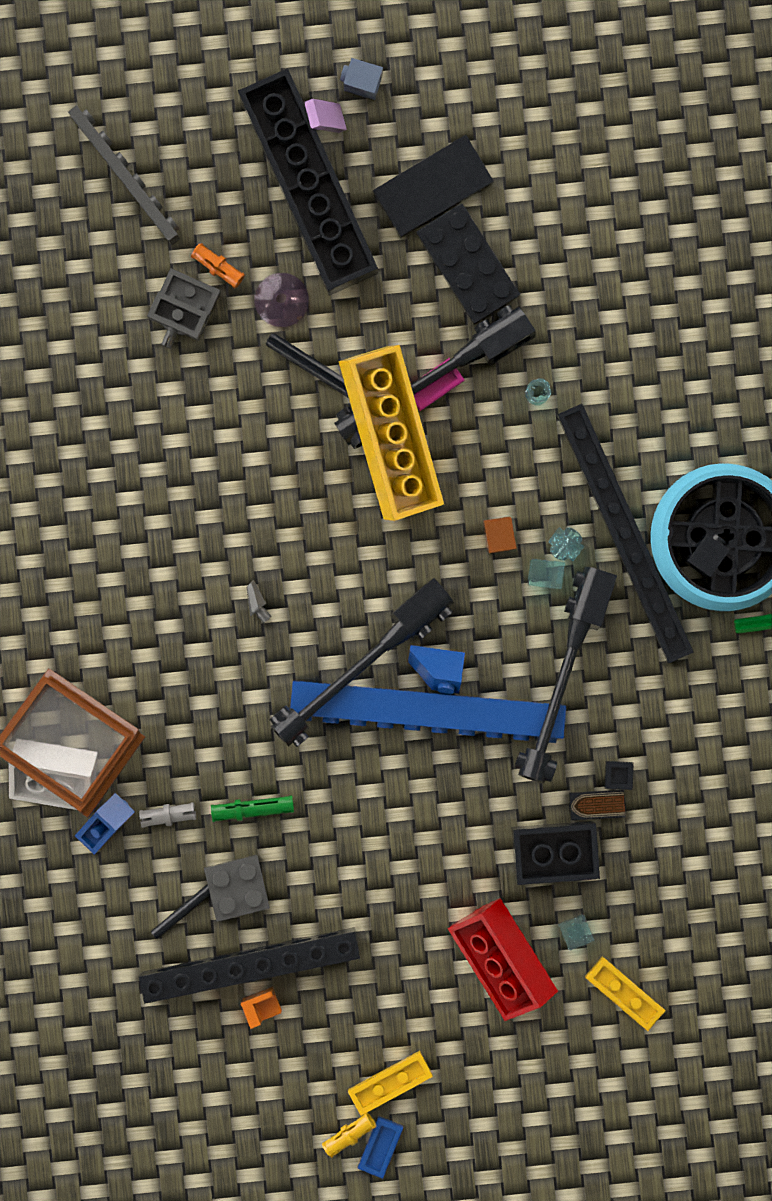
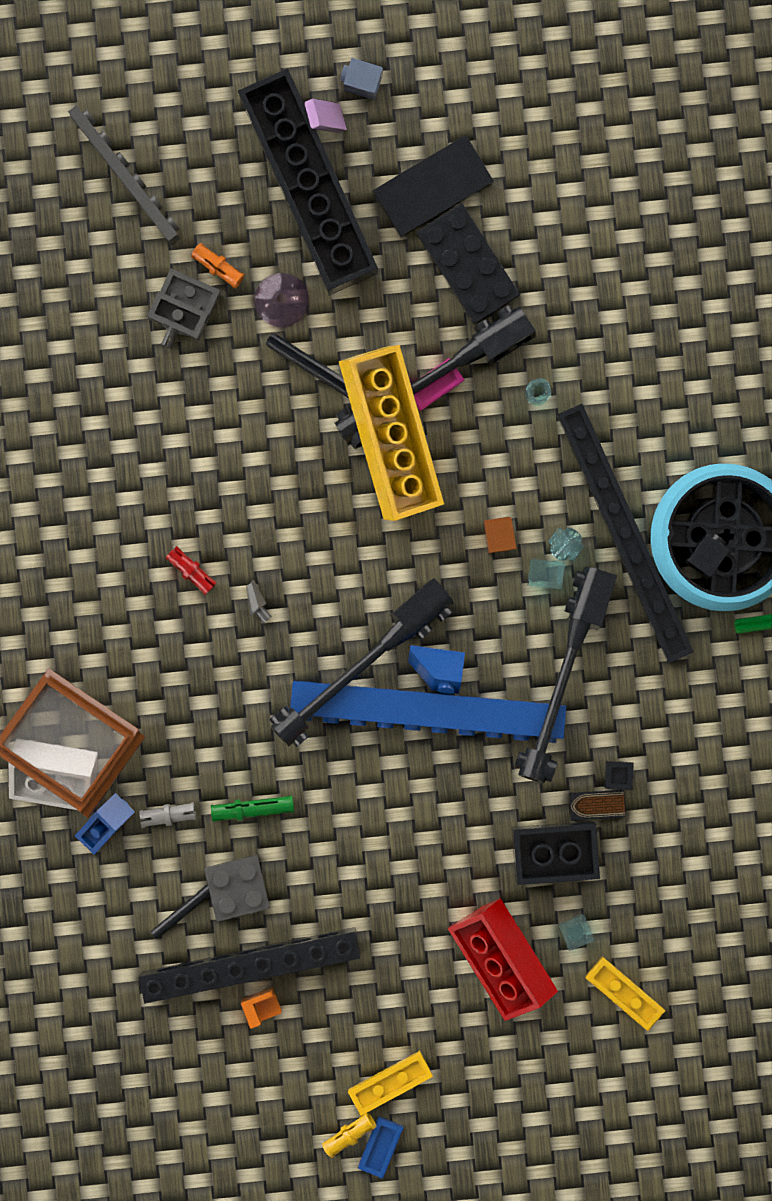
none -> red pin [165,546,217,595]

